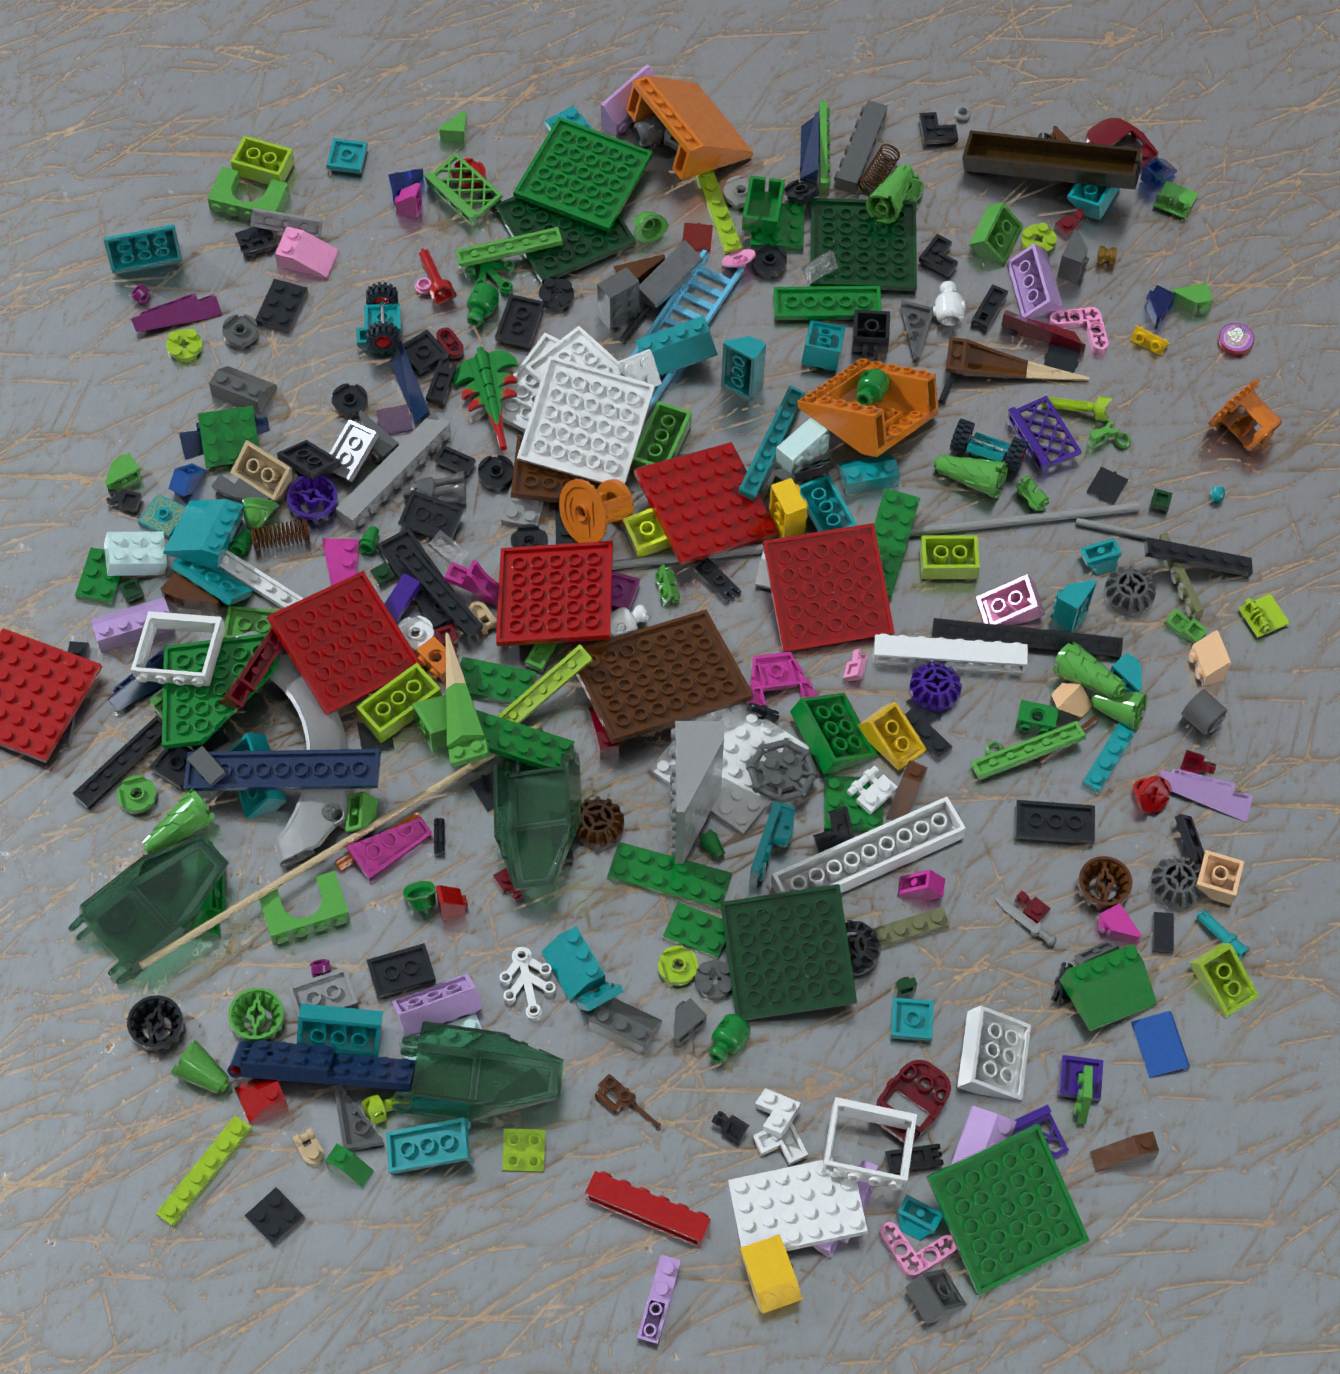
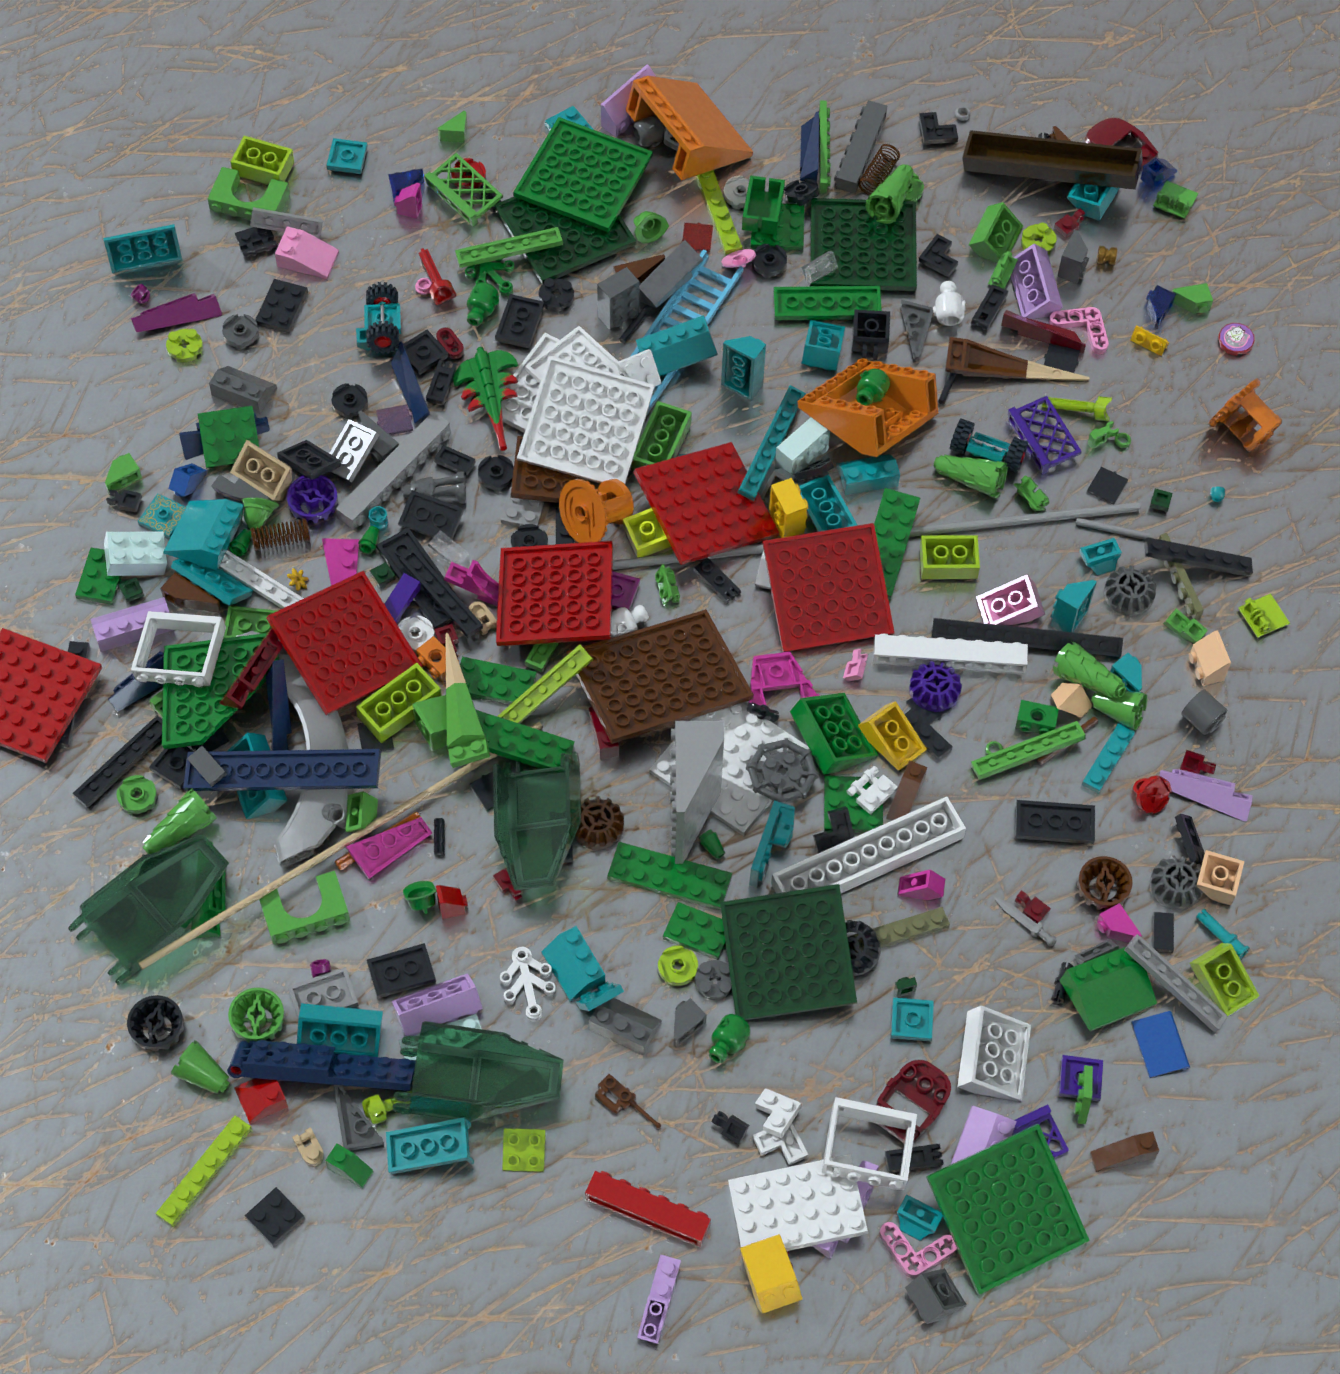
none -> dark blue wedge [266,659,292,751]
none -> yellow plant [287,568,309,591]
none -> teal wheel [369,506,388,532]
none -> bright green hinge [988,251,1018,289]
none -> light grey plate [1124,934,1228,1032]

